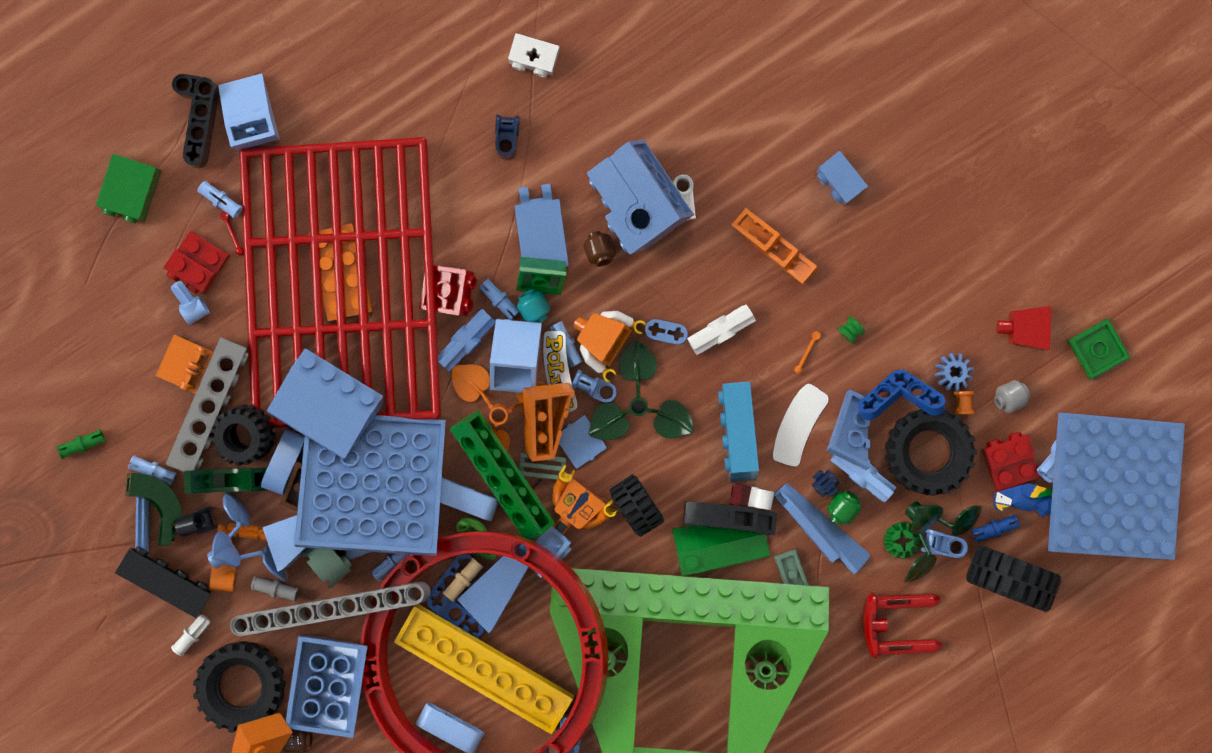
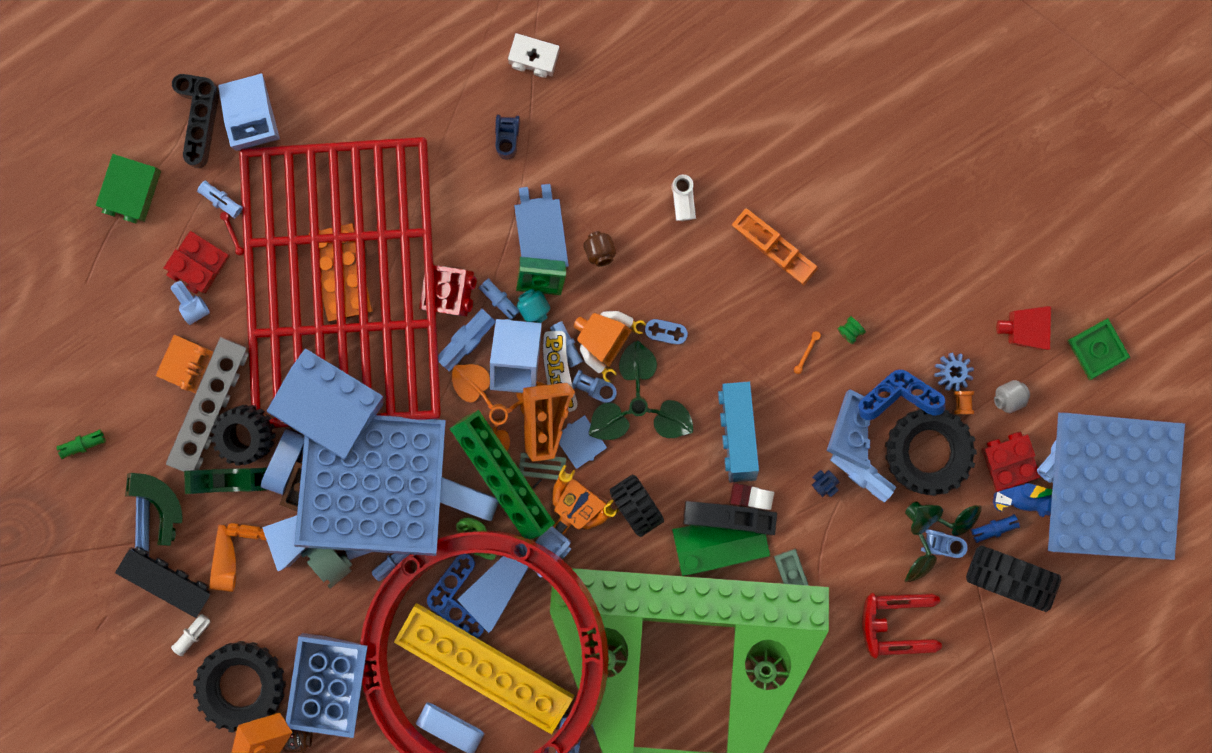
light blue pin [128,455,177,486] -> none
black piece [175,506,218,537] -> none
medium blue plant [207,492,287,582] -> none
light grey beam [230,581,430,636] -> none
light grey pin [251,576,299,602] -> none
tan pin [442,558,484,602] -> none
medium blue piece [587,139,694,255] -> none
white piece [687,304,756,355] -> none
white sticker [773,384,828,467] -> none
medium blue wedge [774,483,870,574] -> none
medium blue brick [816,151,868,206] -> none
green head [827,490,862,525] -> none
green gear [884,522,920,559] -> none

